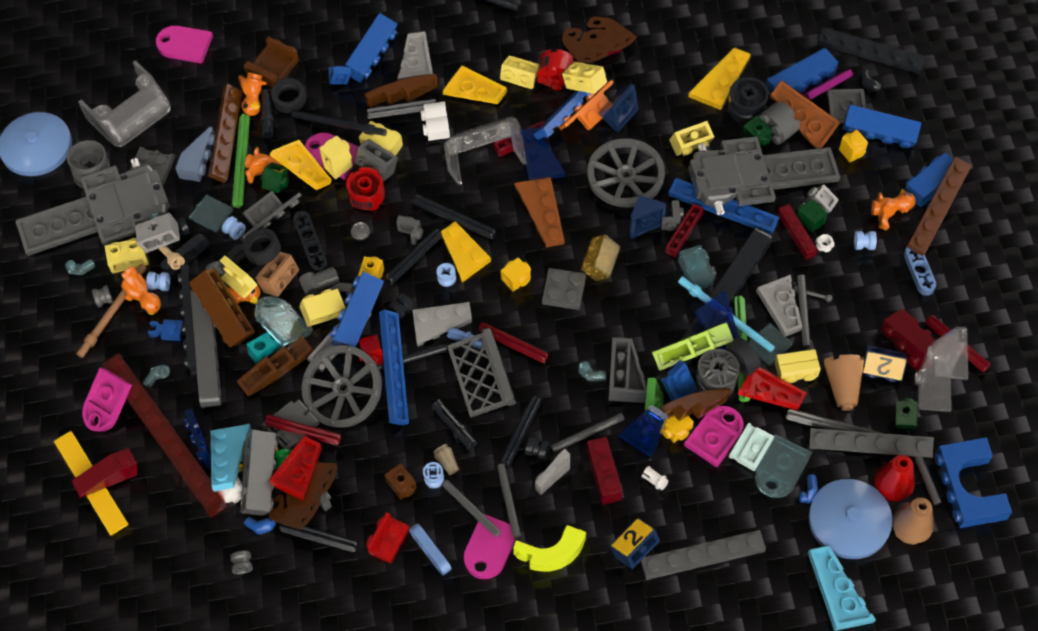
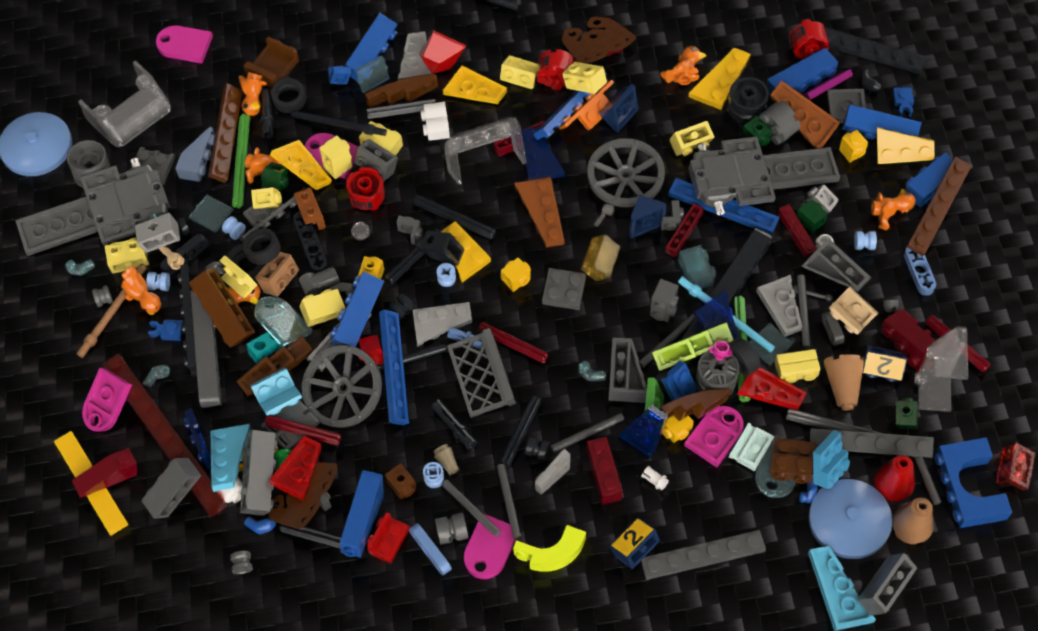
none -> dark grey brick [141,458,201,519]
none -> medium azure bracket [250,368,302,415]
none -> light yellow bracket [251,187,282,210]
none -> dark orange bracket [294,187,326,230]
none -> blue slope [340,470,384,558]
none -> clear light blue piece [355,56,389,93]
none -> black torso [416,230,465,266]
none -> slope [419,31,466,74]
none -> dark grey wheel [435,513,468,545]
none -> clear hand [594,204,614,227]
none -> dark grey bar [639,314,696,368]
none -> dark grey brick [650,279,679,322]
none -> orange animal [660,46,706,85]
none -> dark pink plate [709,341,732,361]
none -> reddish brown plate [770,438,816,484]
none -> red brick [789,19,829,60]
none -> dark grey wedge [802,238,872,292]
none -> dark azure plate [813,430,850,489]
none -> dark grey beam [822,311,844,346]
none -> tan bracket [829,287,878,335]
none -> dark grey brick [857,553,917,615]
none -> yellow wing [877,127,934,164]
none -> dark grey hinge [883,299,899,313]
none -> blue plate [892,87,914,117]
none -> clear red bracket [996,443,1035,491]

